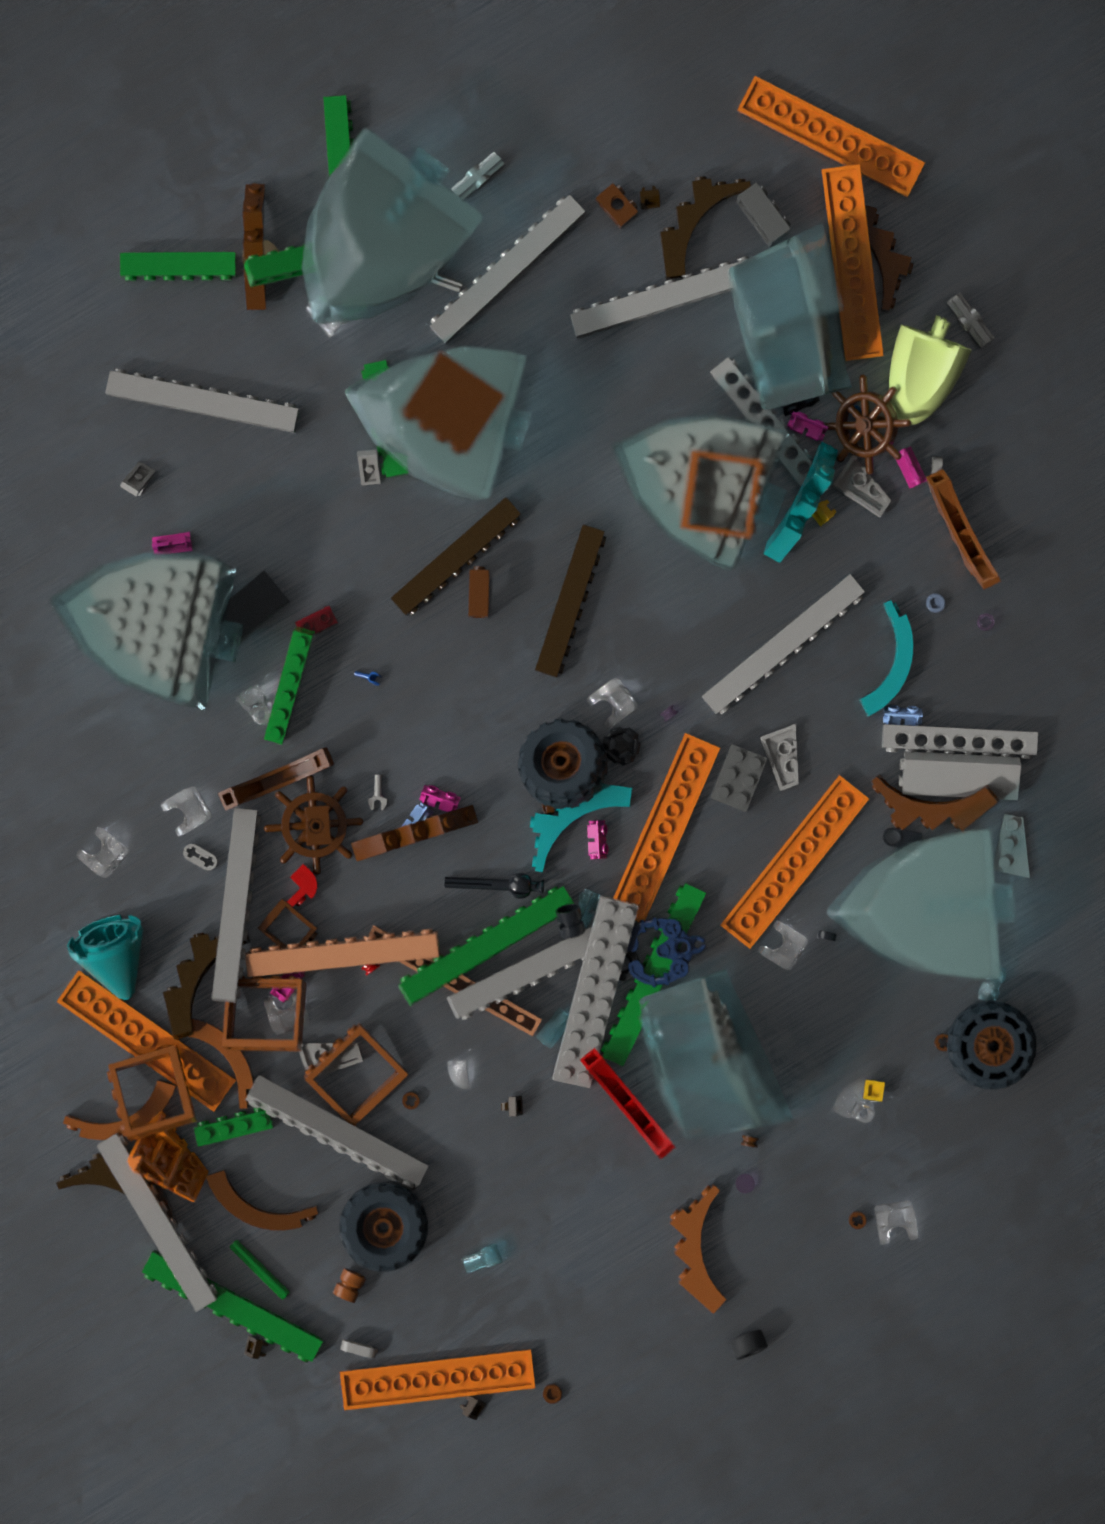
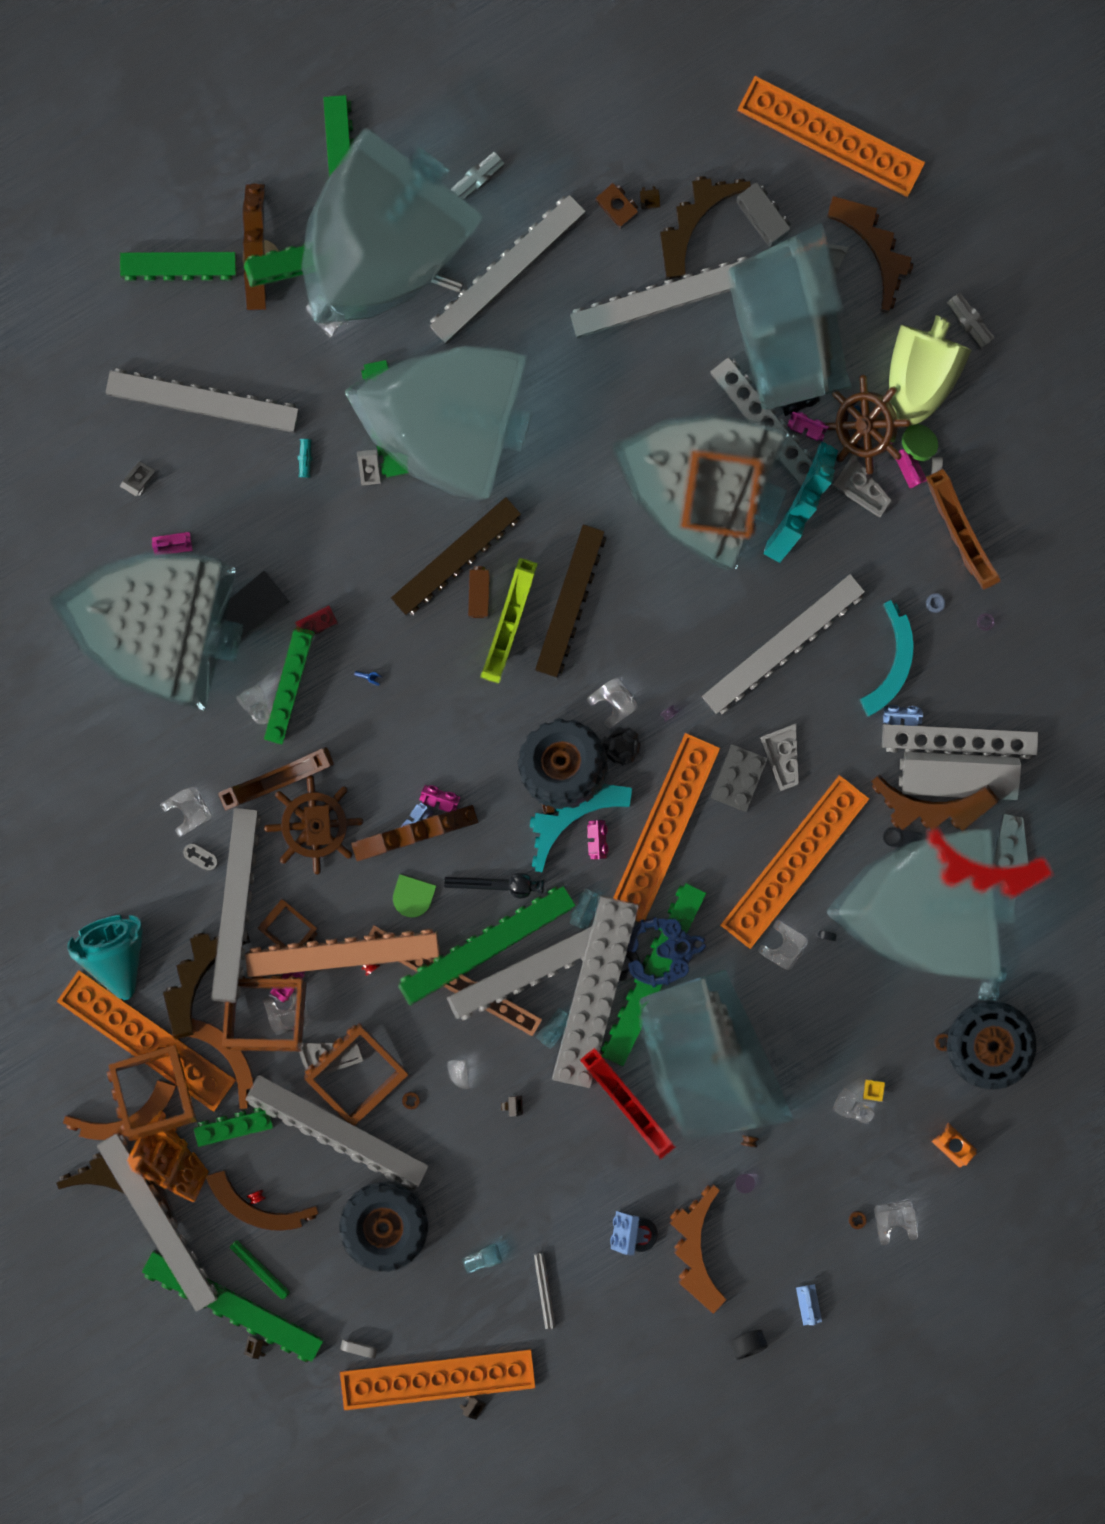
clear piece [76,827,129,878] -> none
red brick [287,864,318,907] -> none
dark orange wheel [333,1268,366,1303] -> none
light grey bar [368,775,387,810] -> none
reddish brown panel [399,351,506,455] -> none
reddish brown tile [543,1384,562,1404] -> none
black wheel [555,904,586,938] -> none
yellow tile [812,500,837,527] -> none
orange plate [822,164,884,361] -> none
none -> red bush [247,1189,266,1205]
none -> teal pin [297,439,313,478]
none -> bright green tile [393,874,436,918]
none -> lime arch [481,558,538,683]
none -> light grey axle [534,1253,556,1329]
none -> medium blue plate [610,1211,658,1255]
none -> light blue hinge [796,1284,822,1326]
none -> bright green tile [901,424,938,461]
none -> red arch [927,828,1053,898]
none -> orange piece [931,1123,977,1168]

